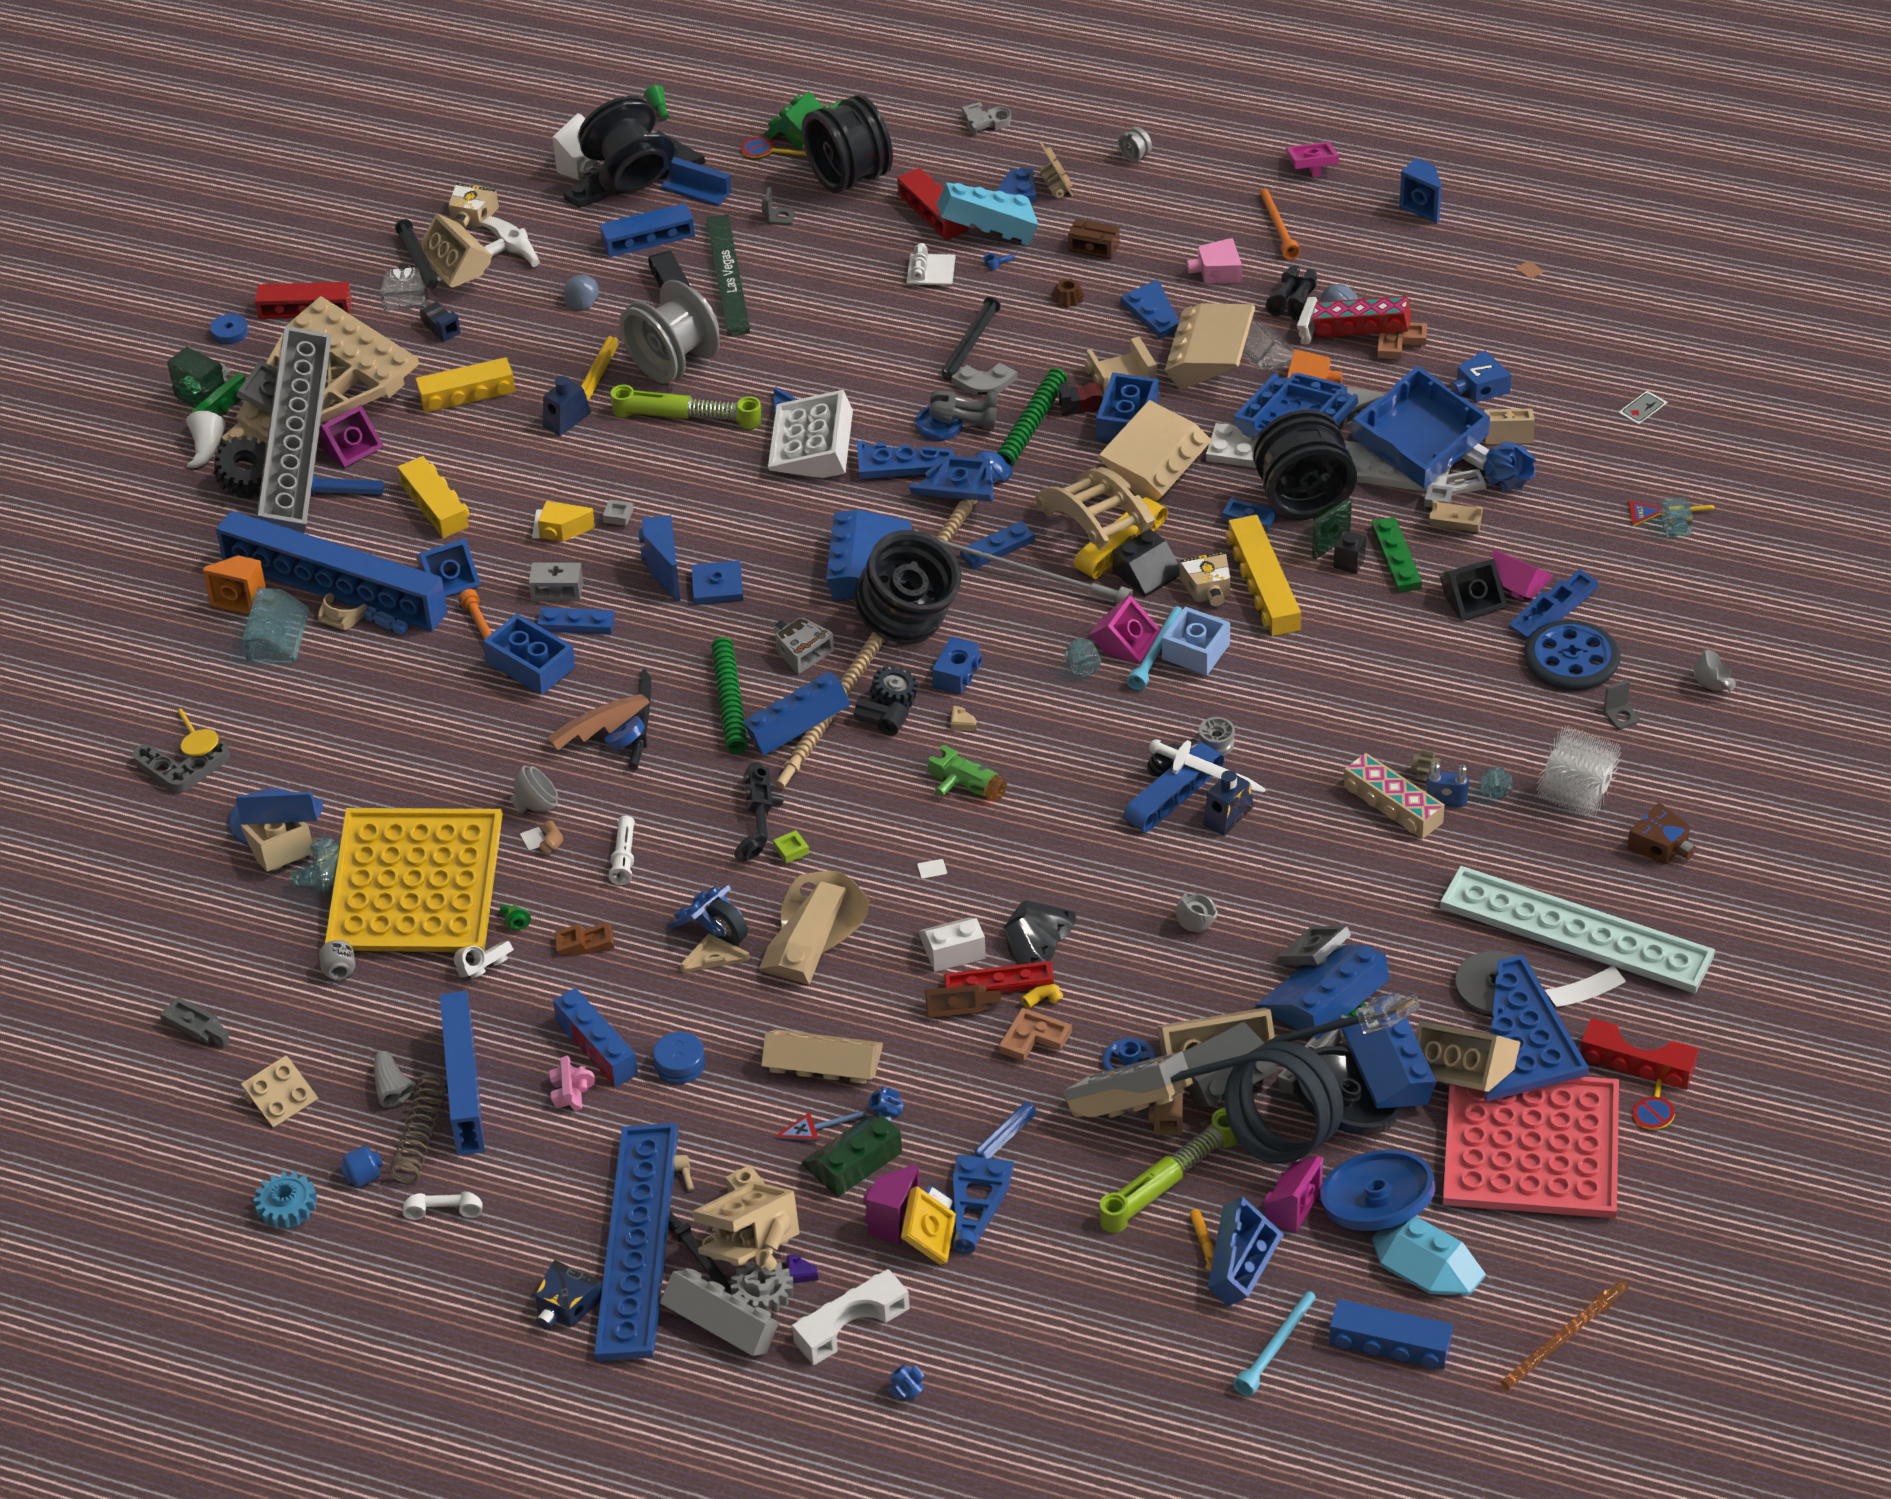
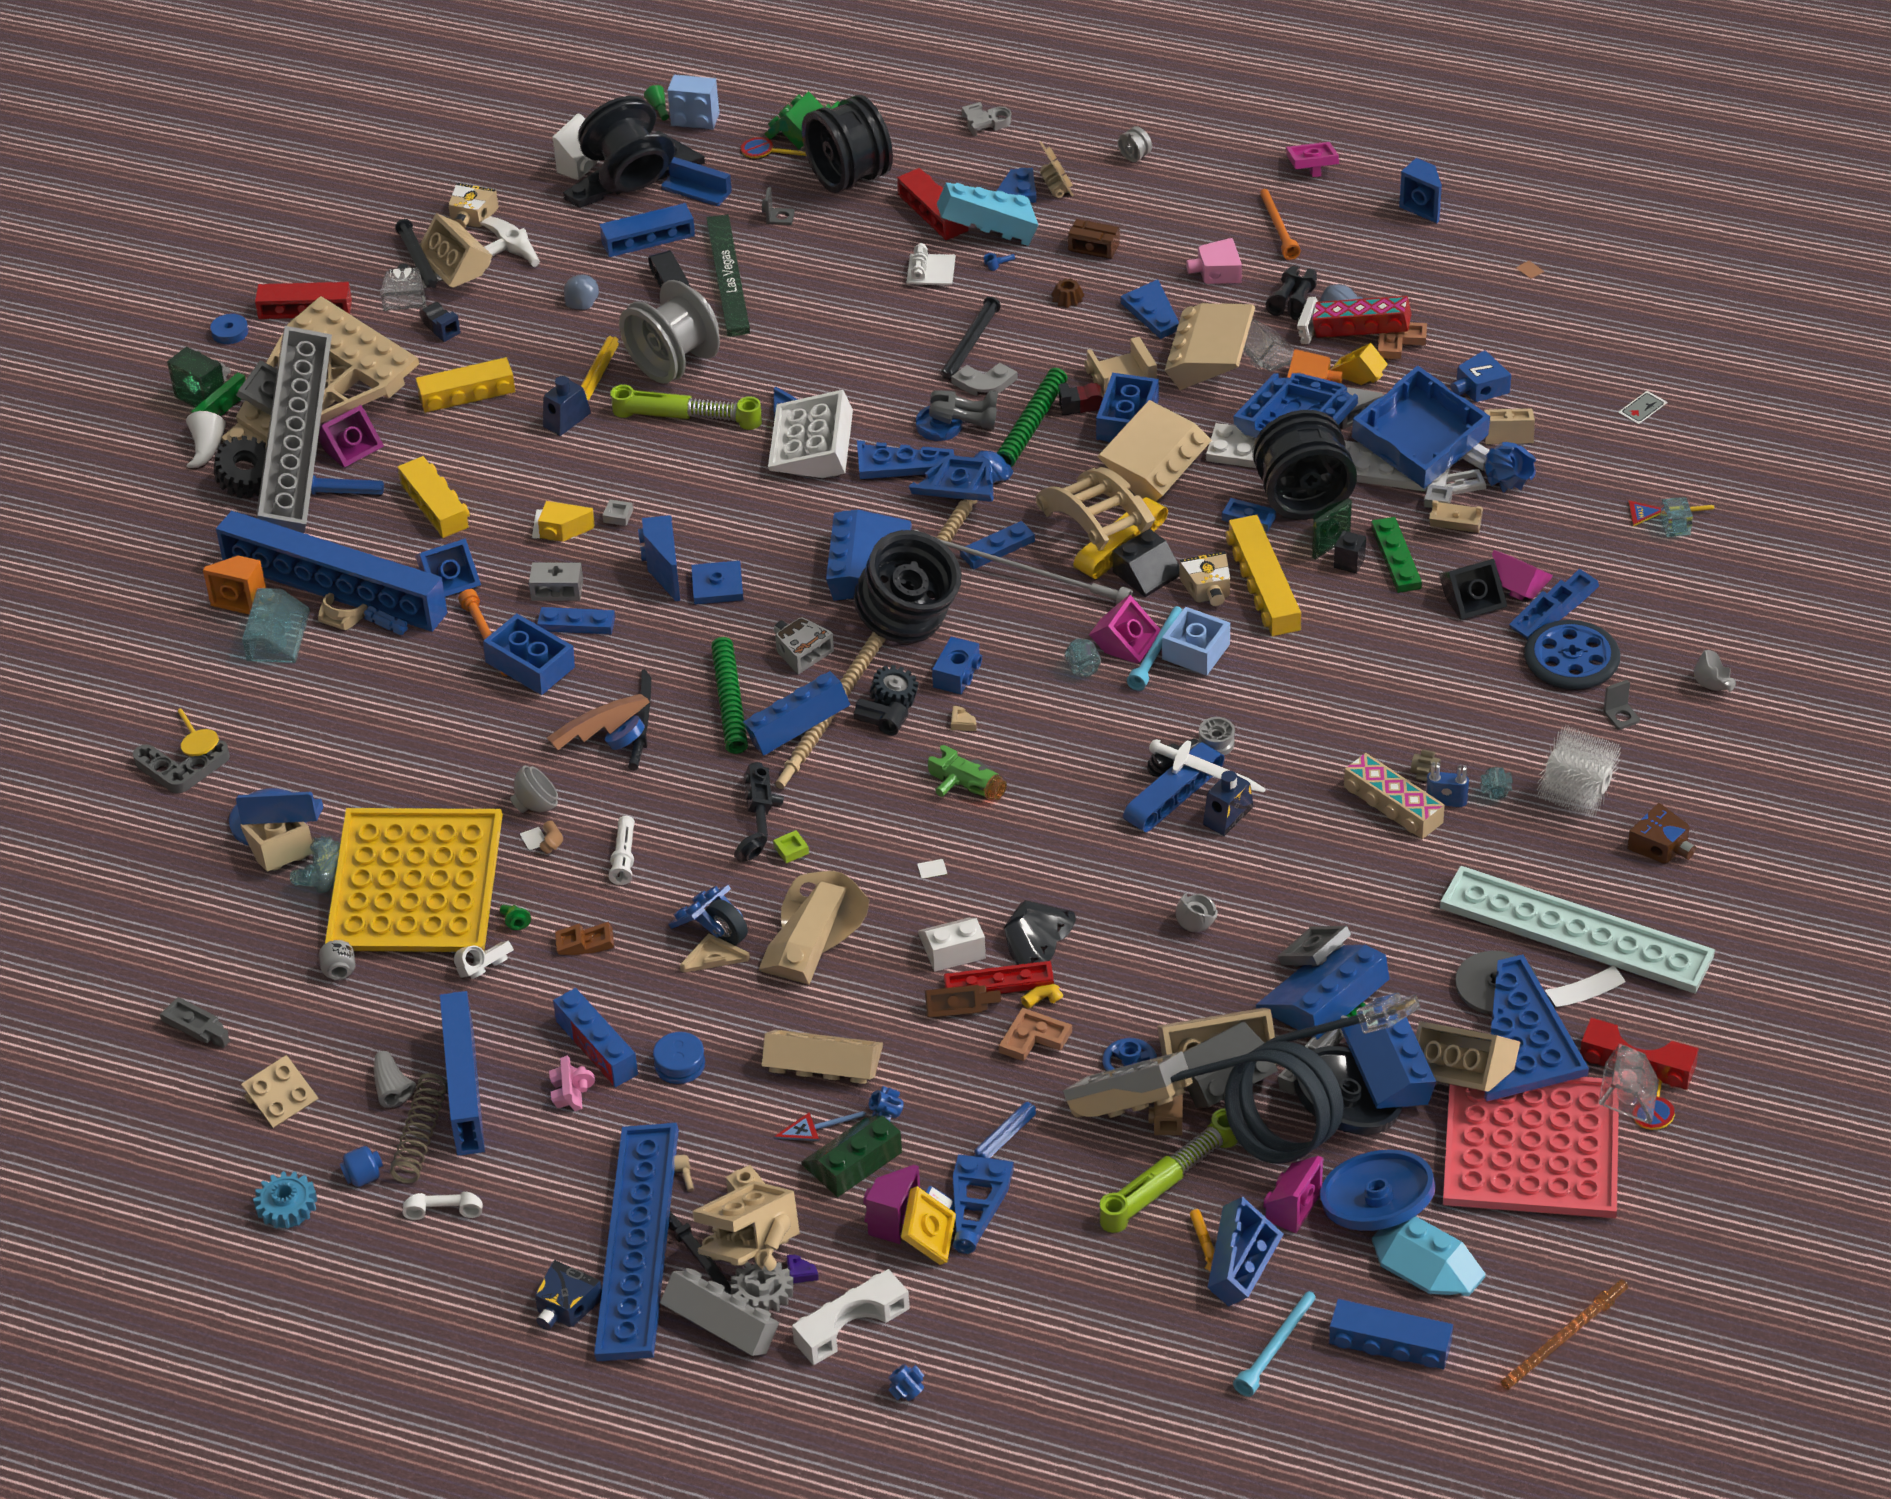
none -> light blue brick [667,75,719,129]
none -> yellow slope [1330,343,1388,385]
none -> clear slope [1598,1043,1659,1124]

